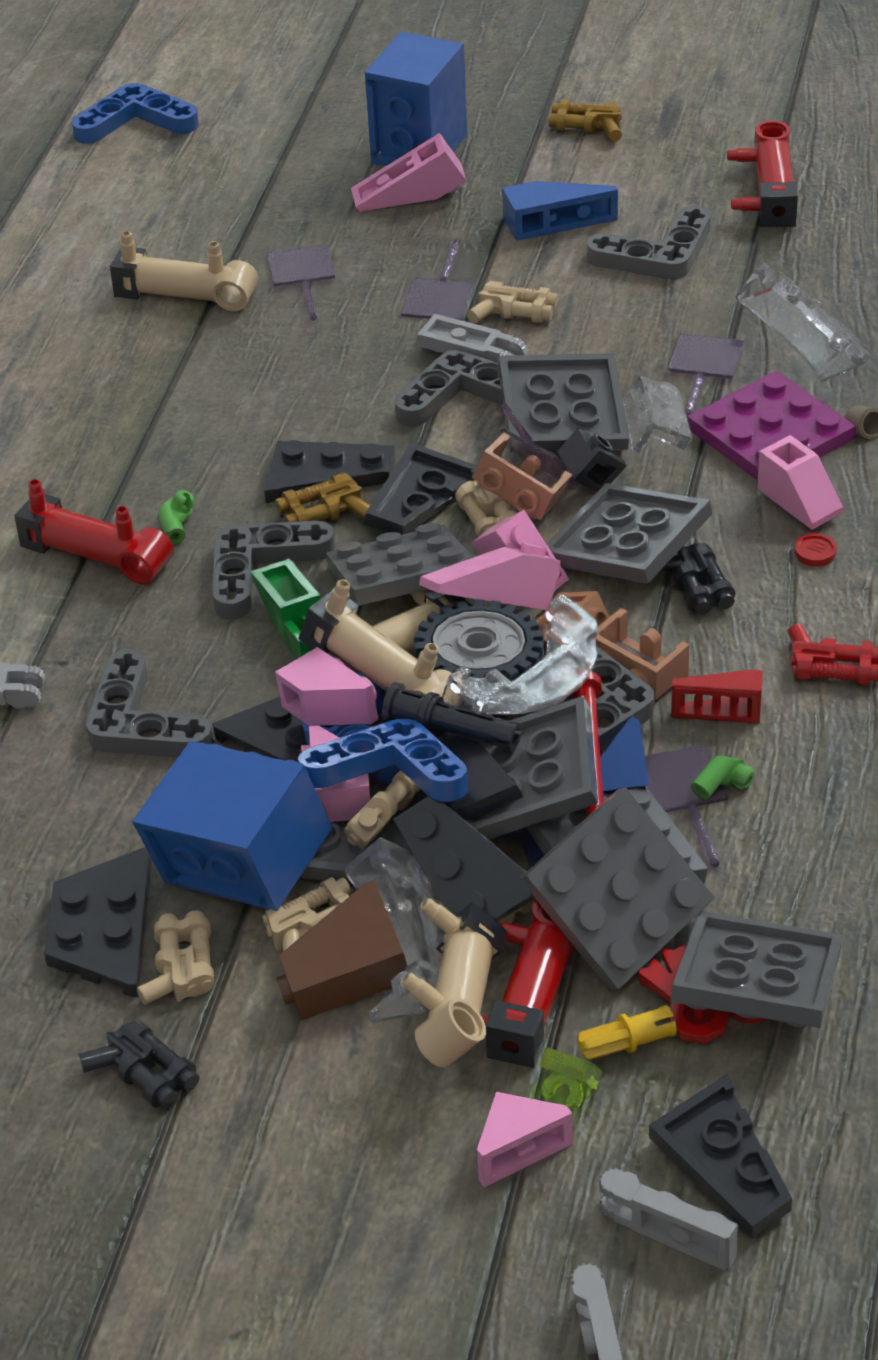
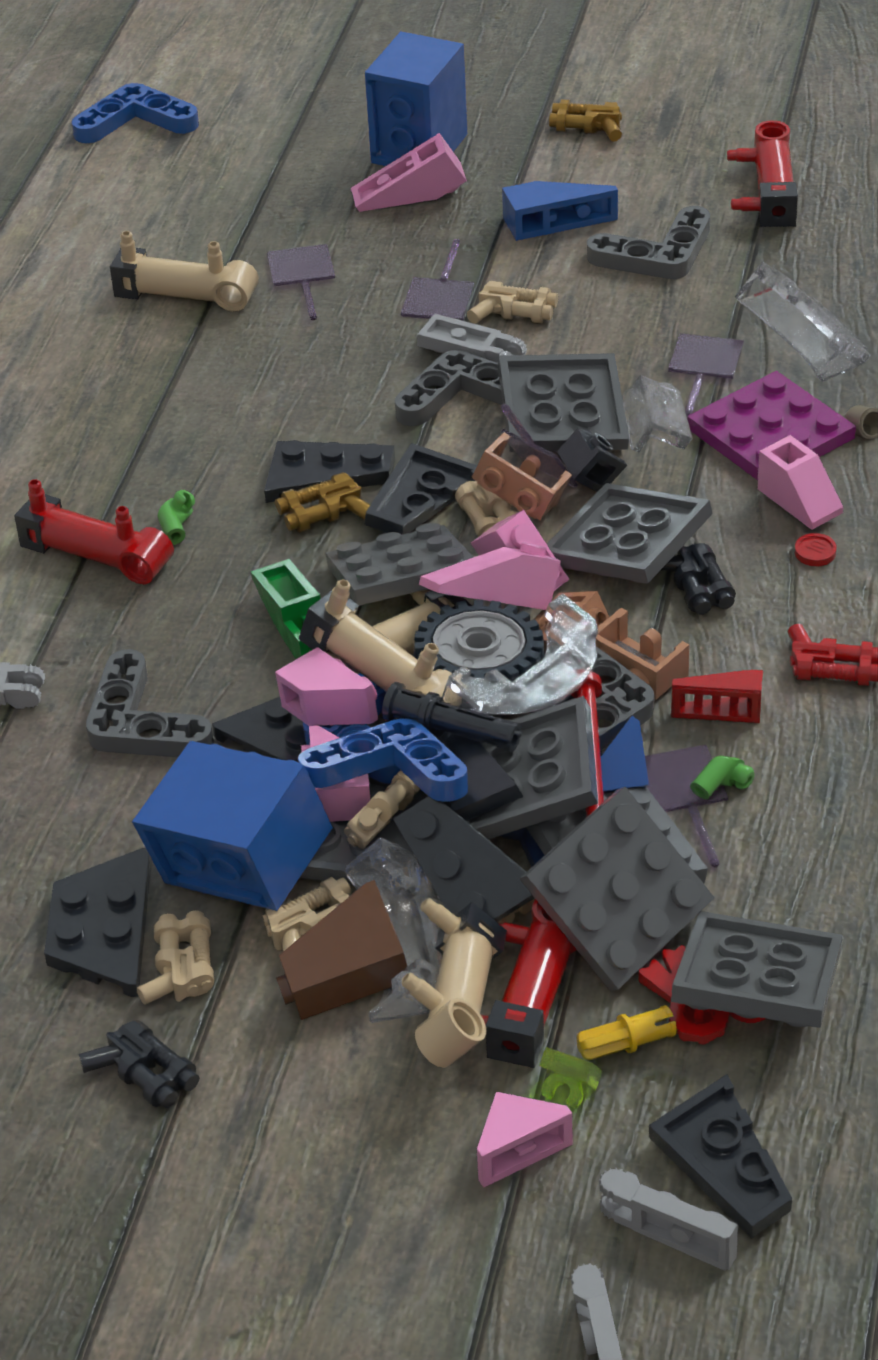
dark grey beam [213,521,335,619] -> none

